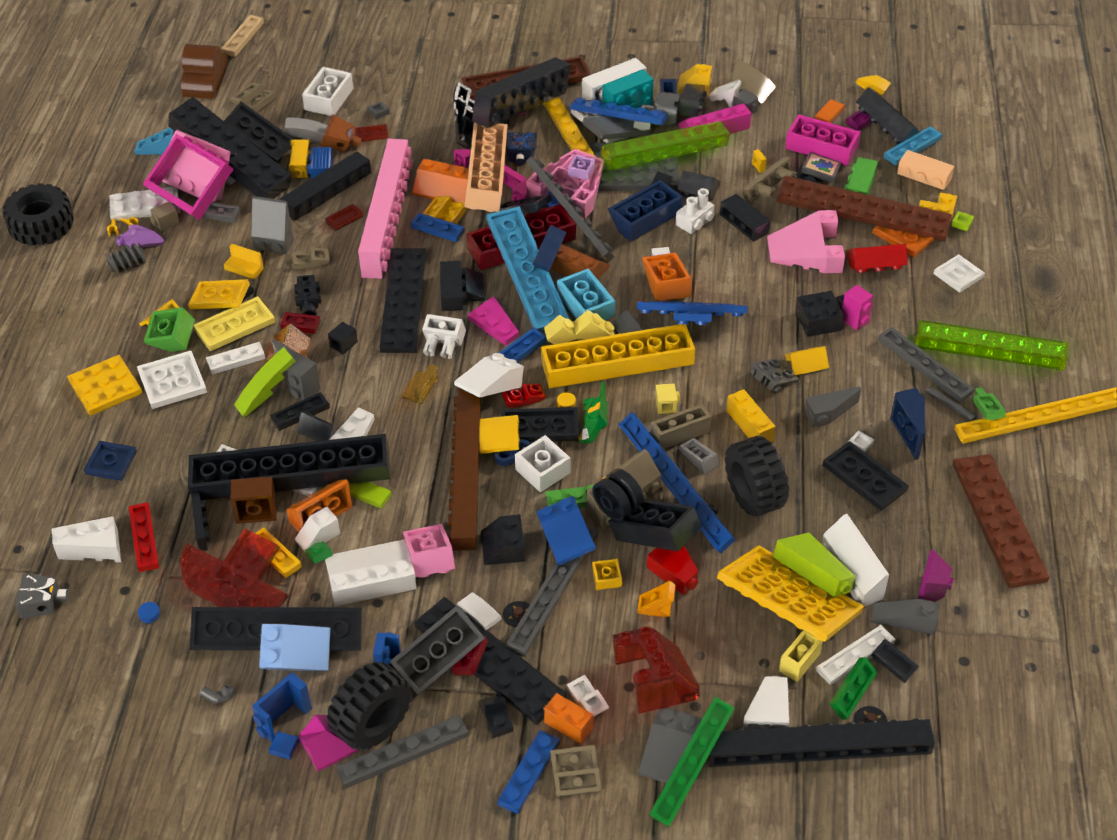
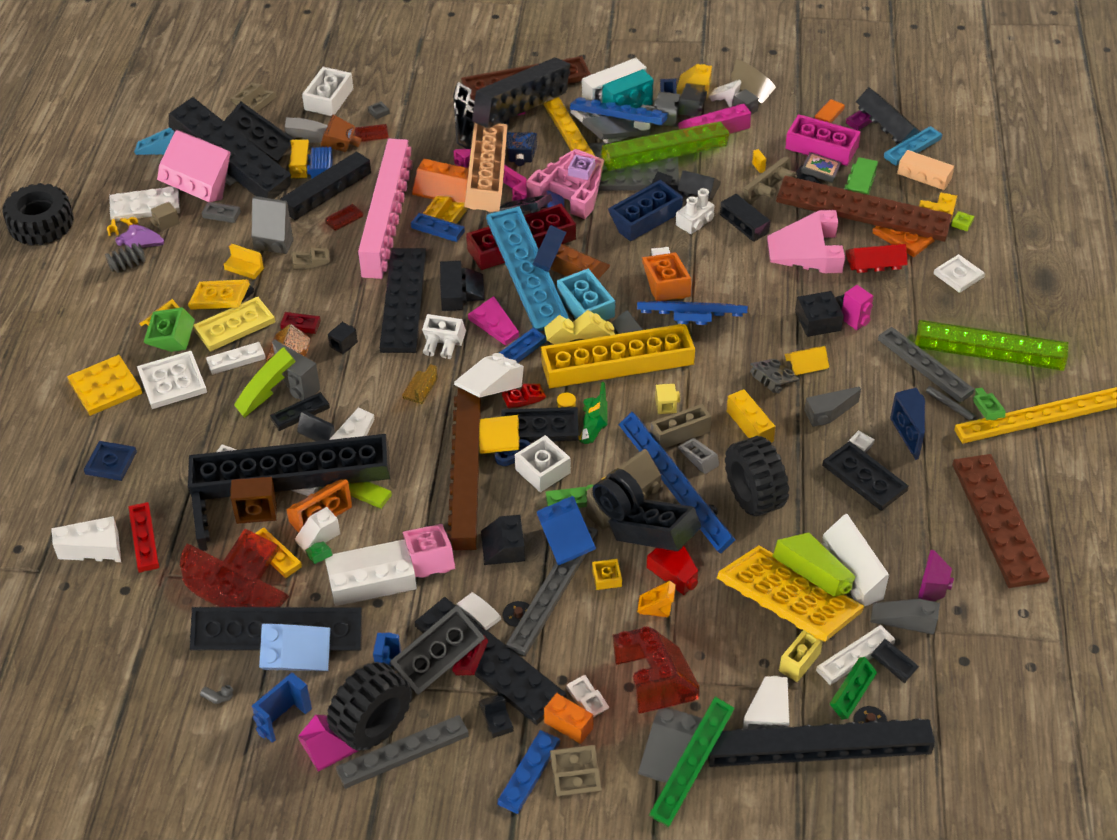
dark grey torso [15,573,69,618] -> none
blue tile [138,602,160,623] -> none
dark pink window [143,134,233,220] -> none
reddish brown brick [181,44,228,99] -> none
tan plate [221,15,264,57] -> none
blue tile [269,731,299,760] -> none
black brick [294,274,321,316] -> none
dark grey plate [526,157,615,261] -> none
yellow slope [855,75,891,95] -> none

